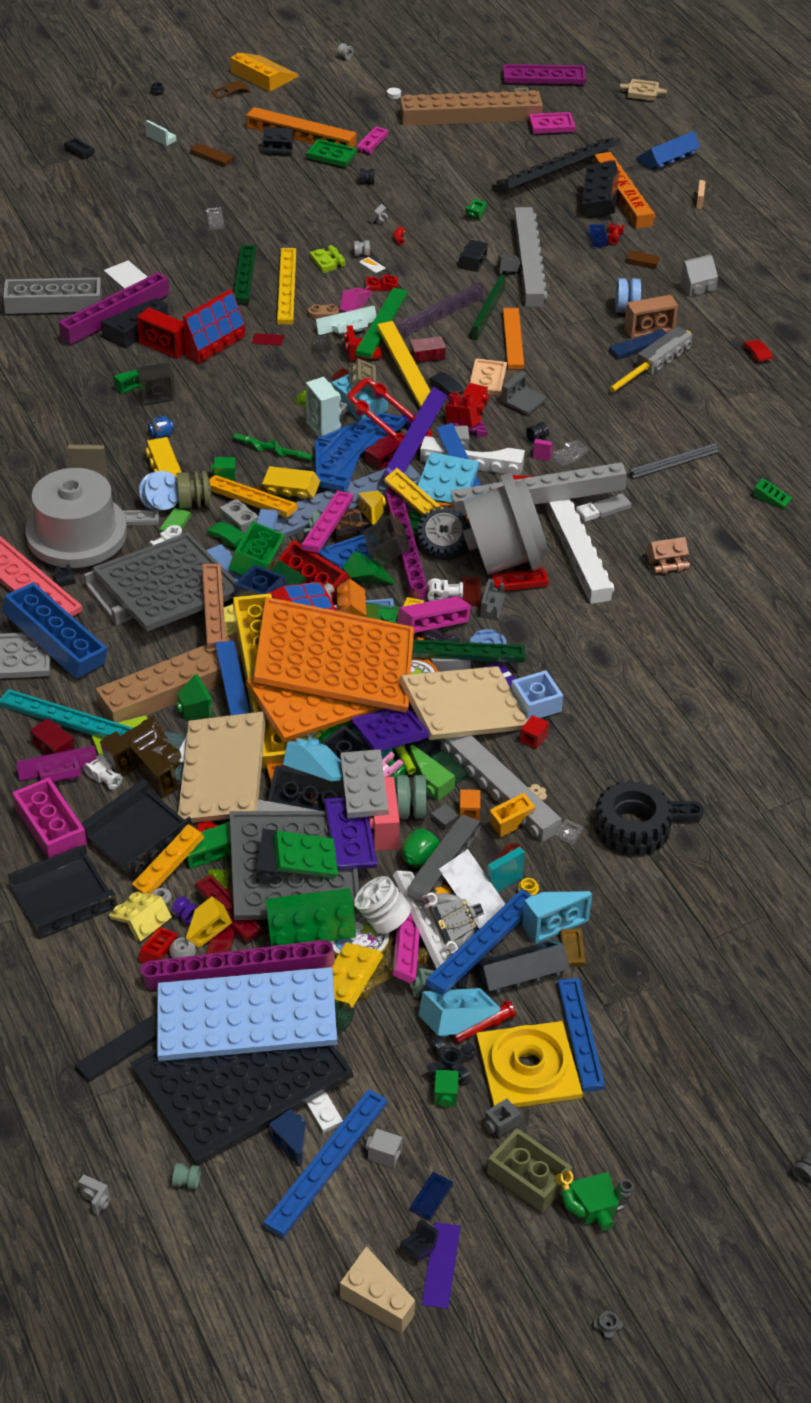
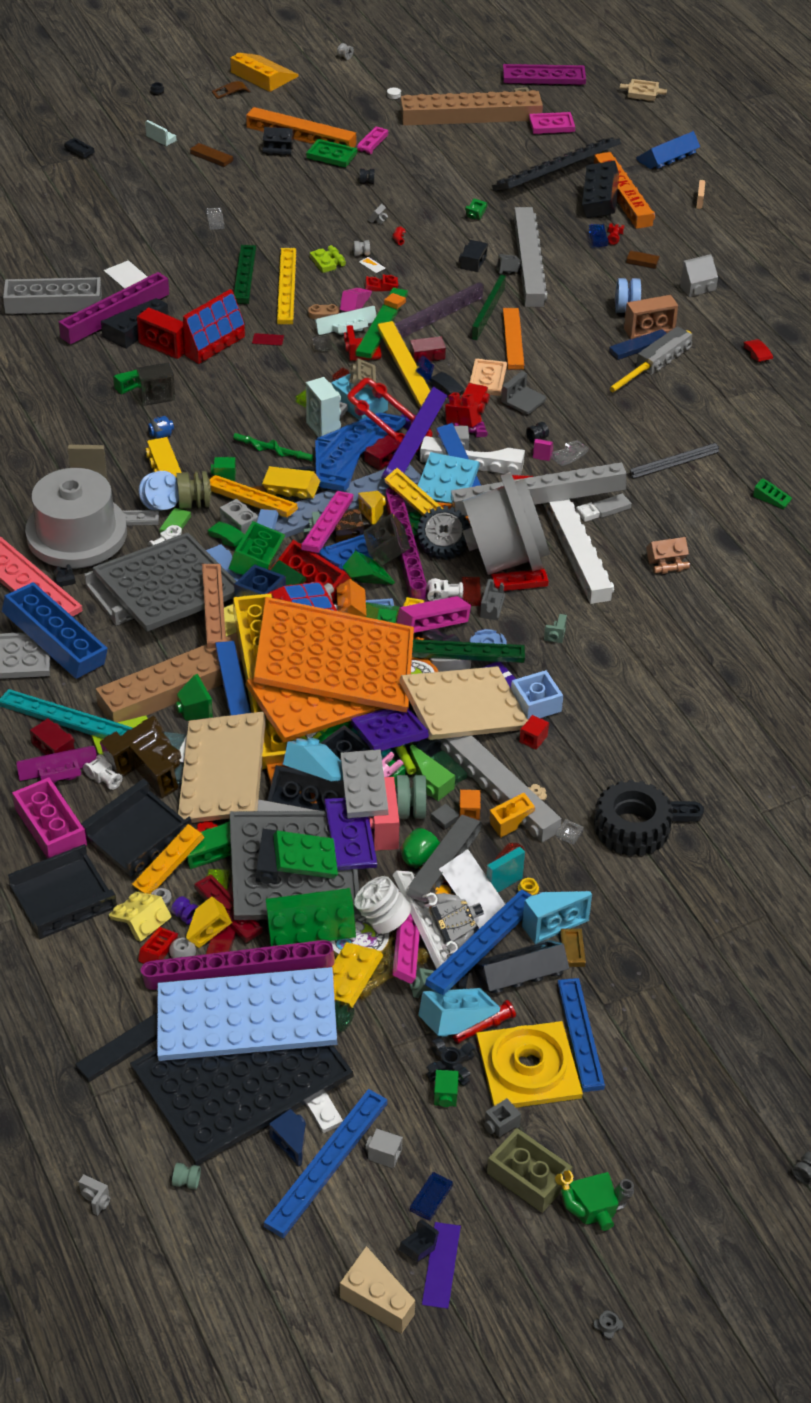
none -> orange tile [384,293,406,309]
none -> clear blue tile [416,356,434,381]
none -> sand green bracket [544,614,567,643]

